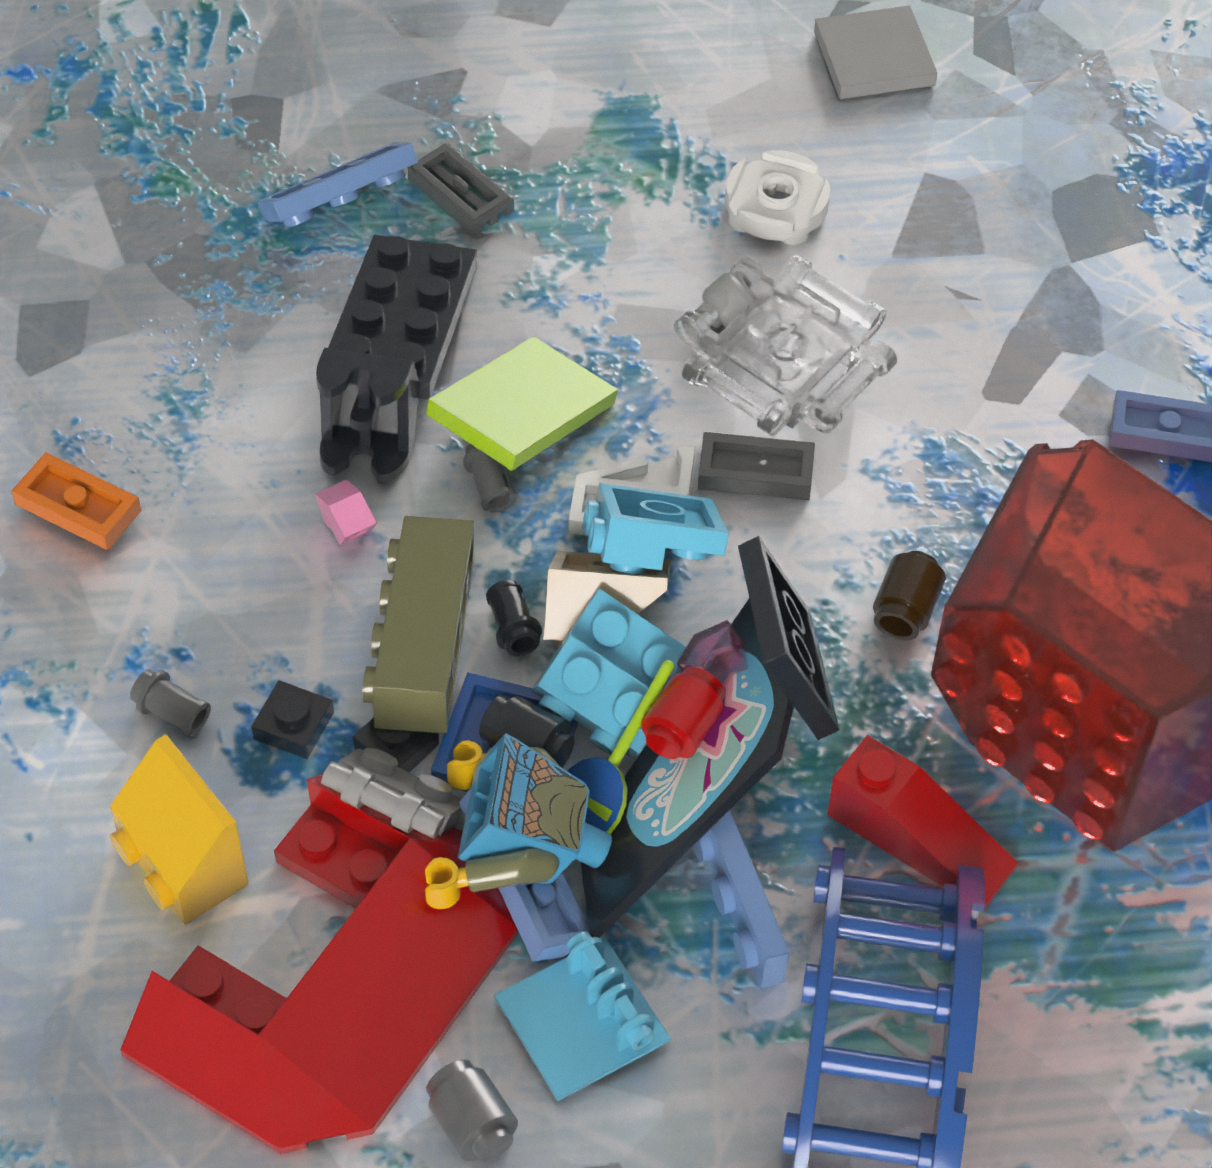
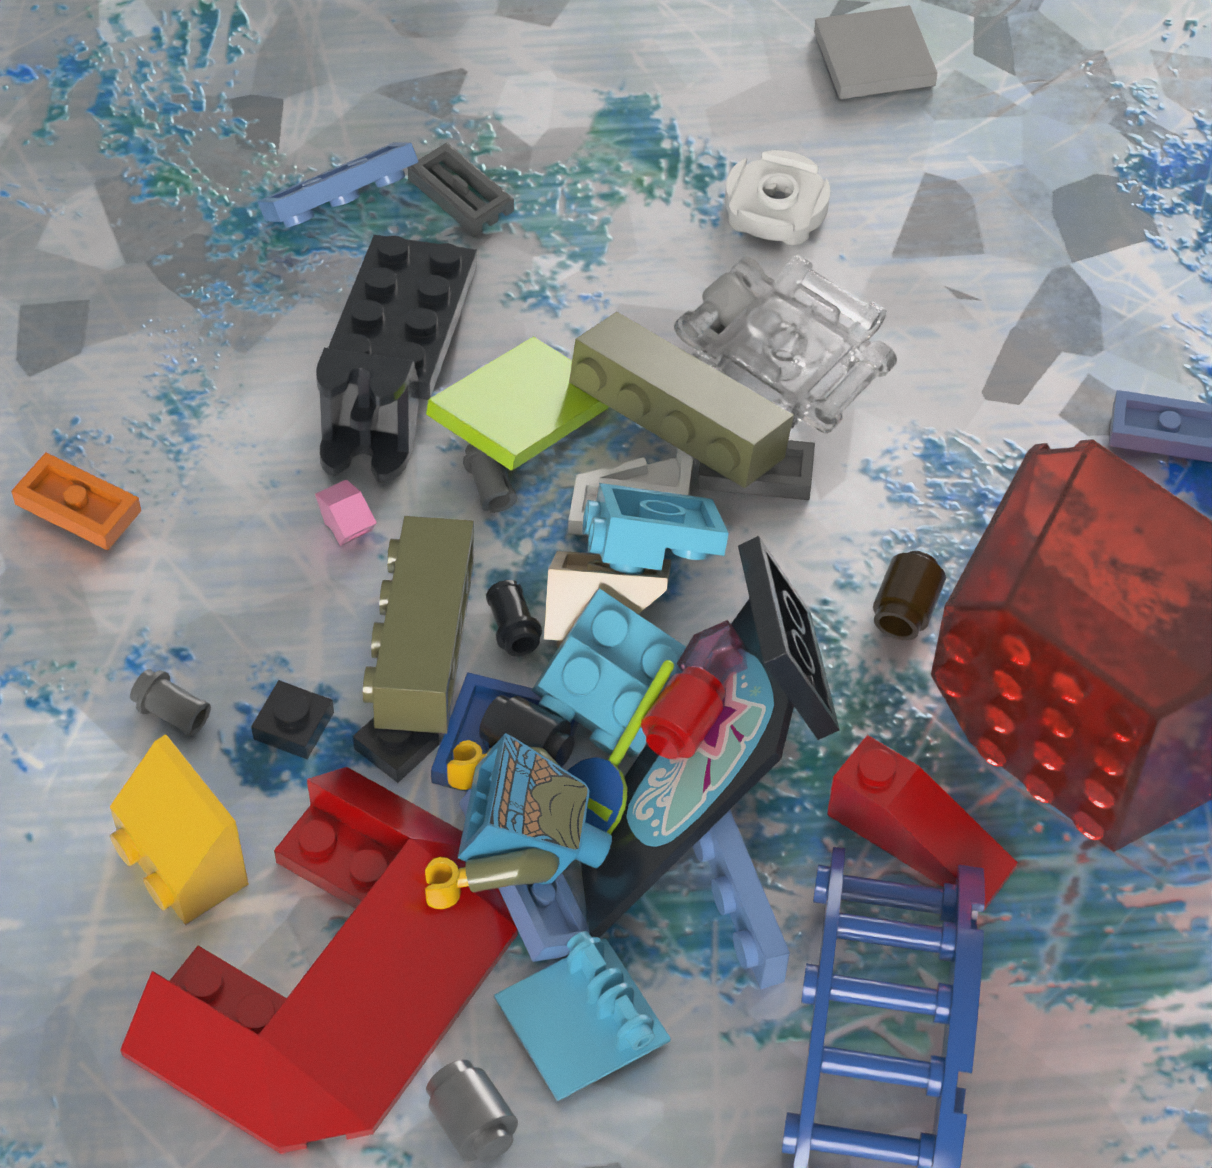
light grey plate [321,748,463,839] -> none
none -> olive brick [569,312,794,488]

